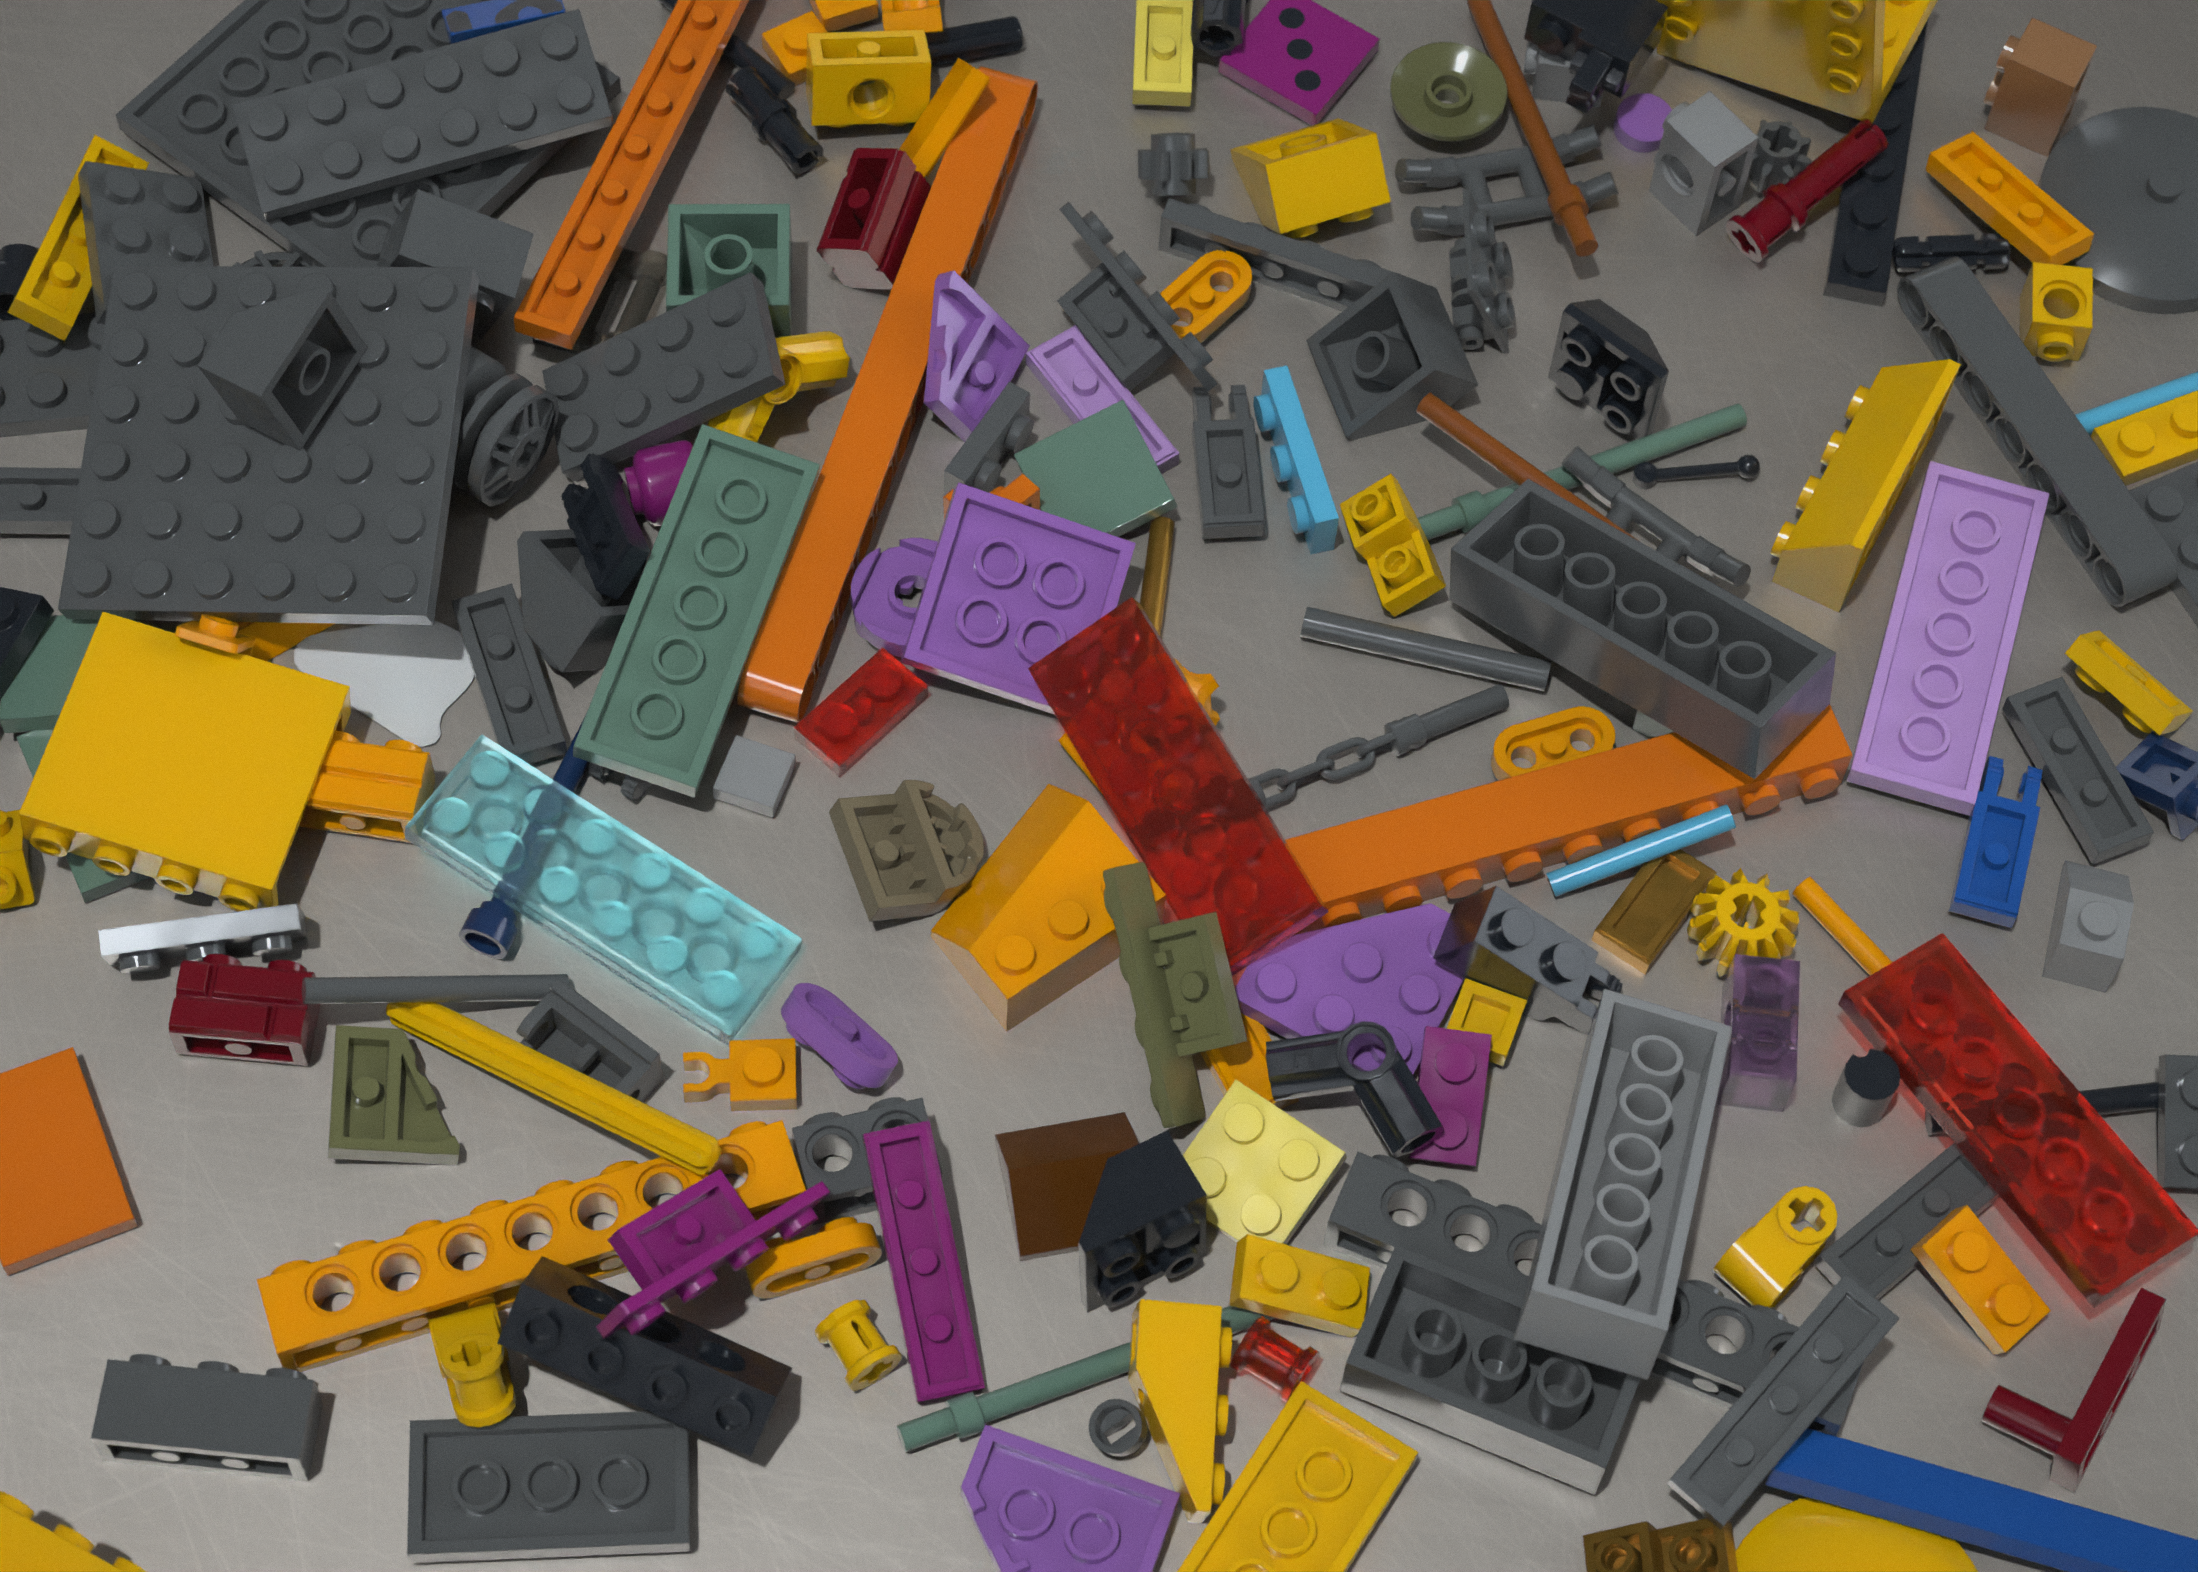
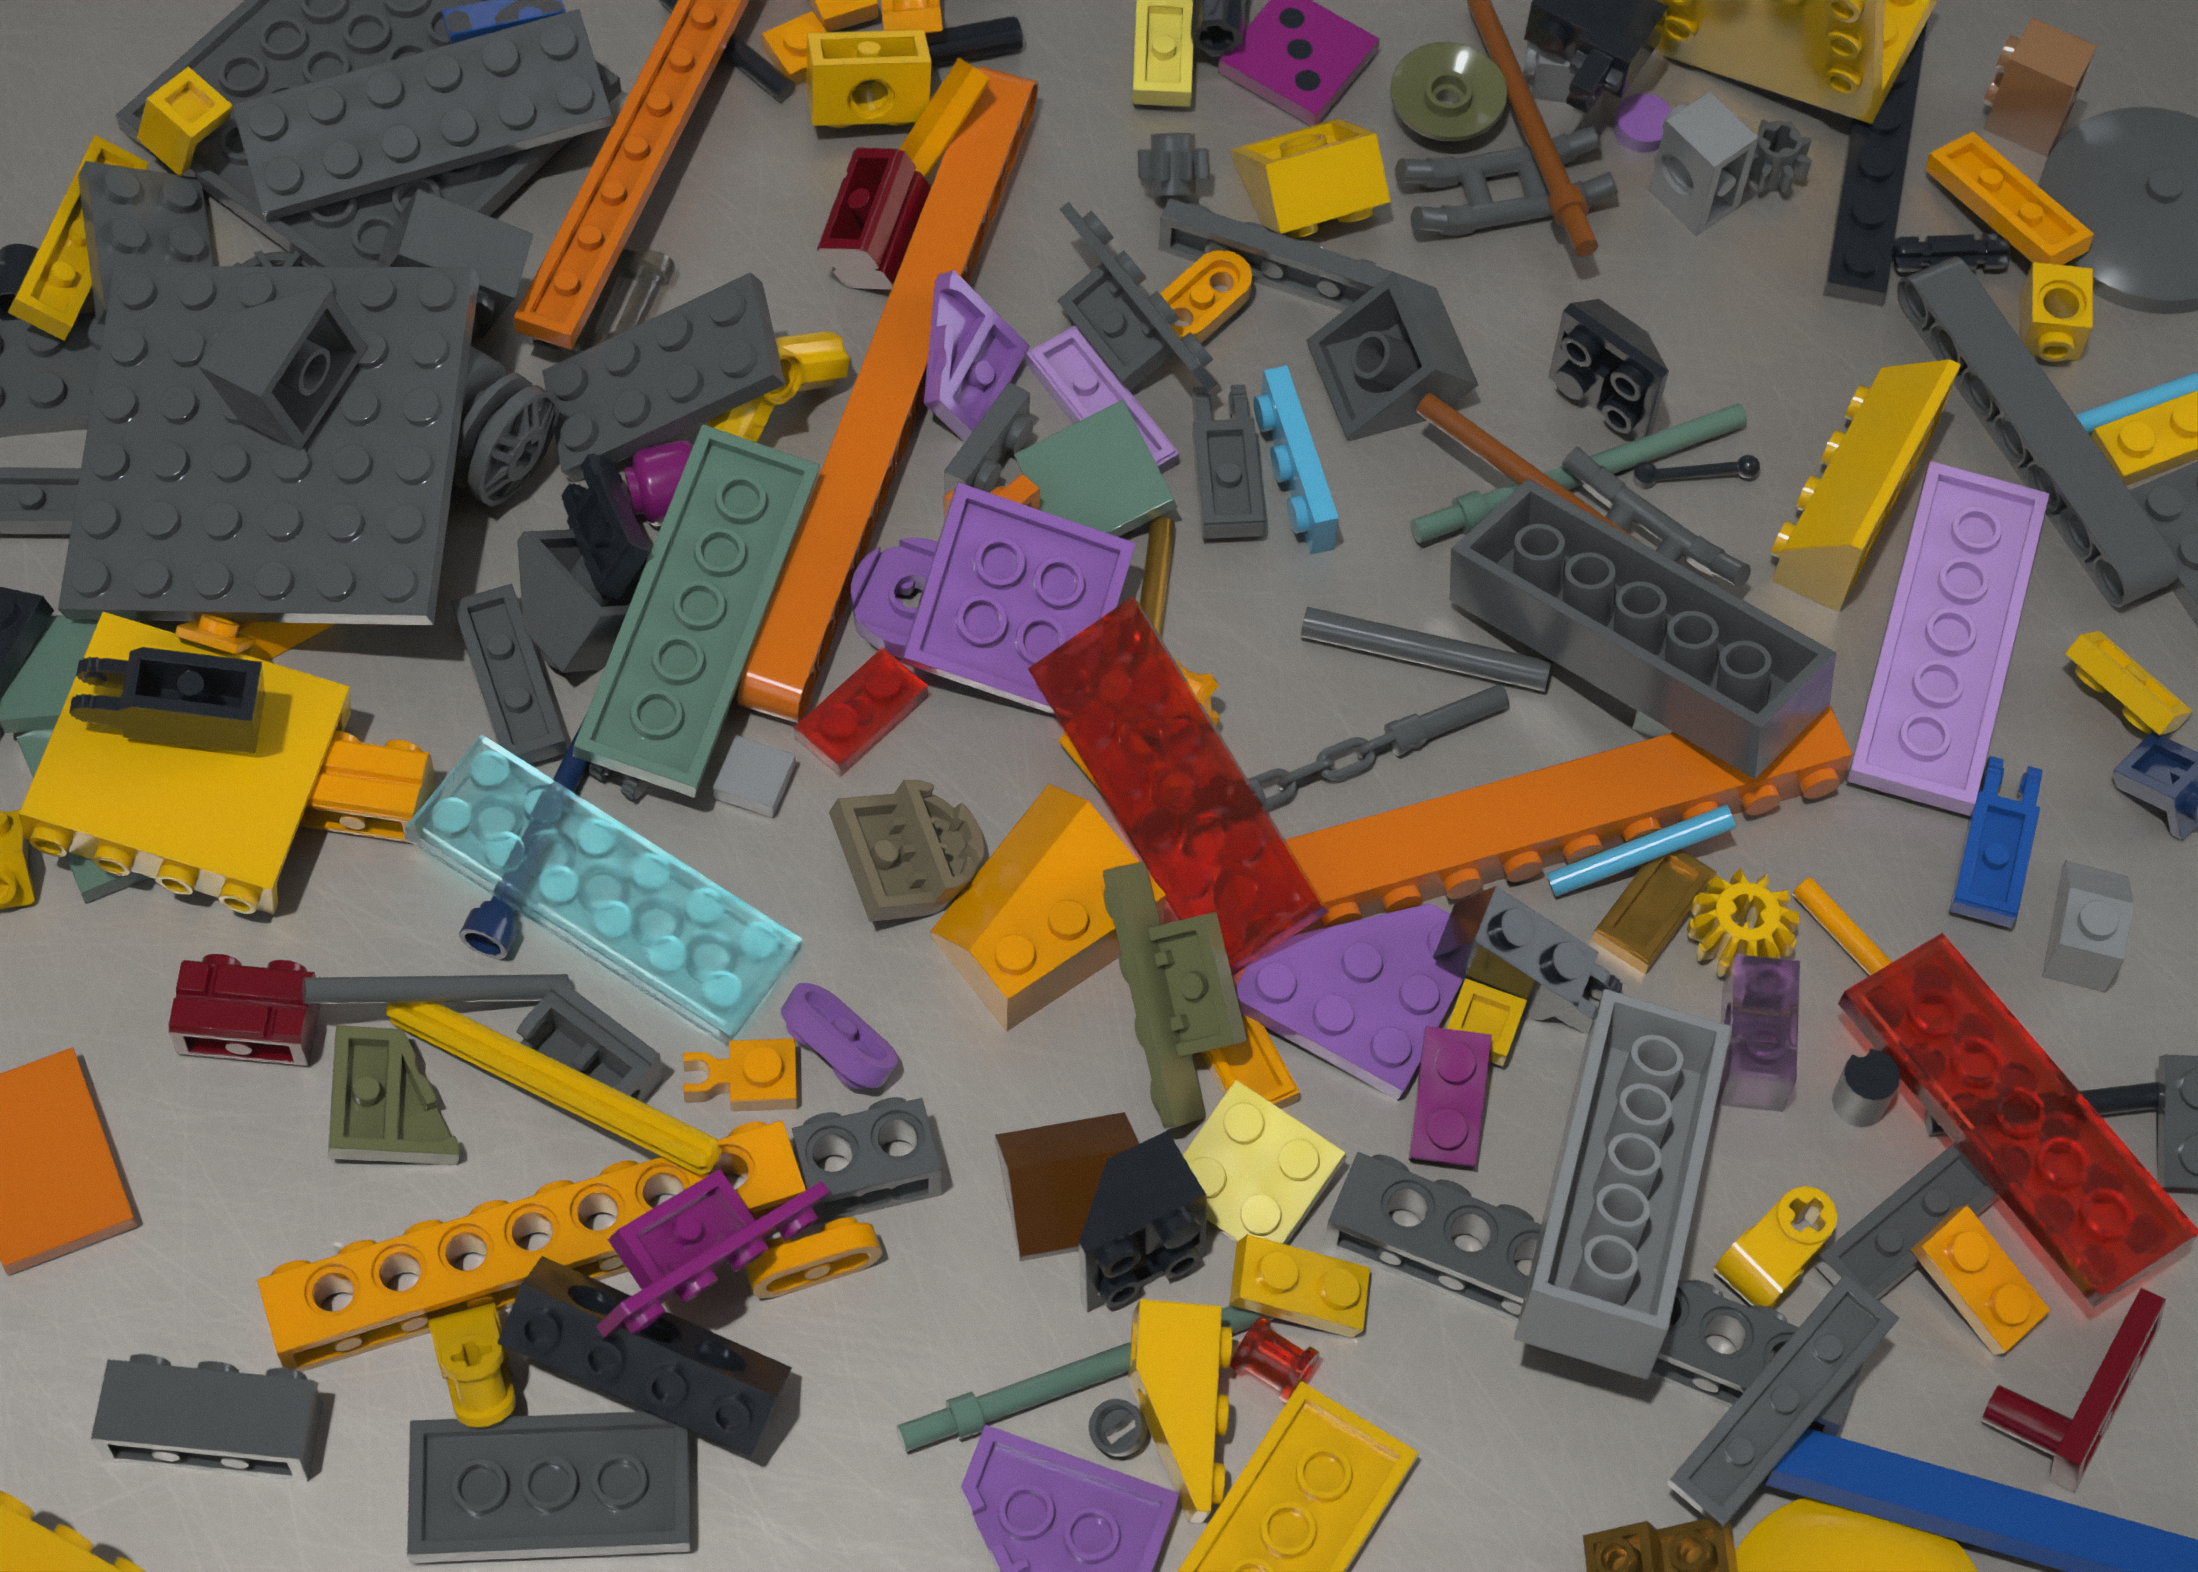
plate [98,903,307,973] -> none
white sticker [294,621,475,747] -> none
sand green slope [666,204,792,338] -> none
black pin [726,66,824,174] -> none
yellow bush [815,1300,902,1391] -> none
magenta tile [862,1120,985,1403] -> none
black piece [1266,1021,1444,1158] -> none
yellow slope [1339,473,1447,617] -> none
dark grey brick [1340,1244,1640,1495] -> none
dark grey hinge [1449,189,1516,353] -> none
light orange plate [1491,706,1615,780] -> none
dark red pin [1726,118,1888,263] -> none
dark grey plate [2002,677,2154,865] -> none
none -> black hinge [69,647,265,753]
none -> yellow panel [136,66,233,175]

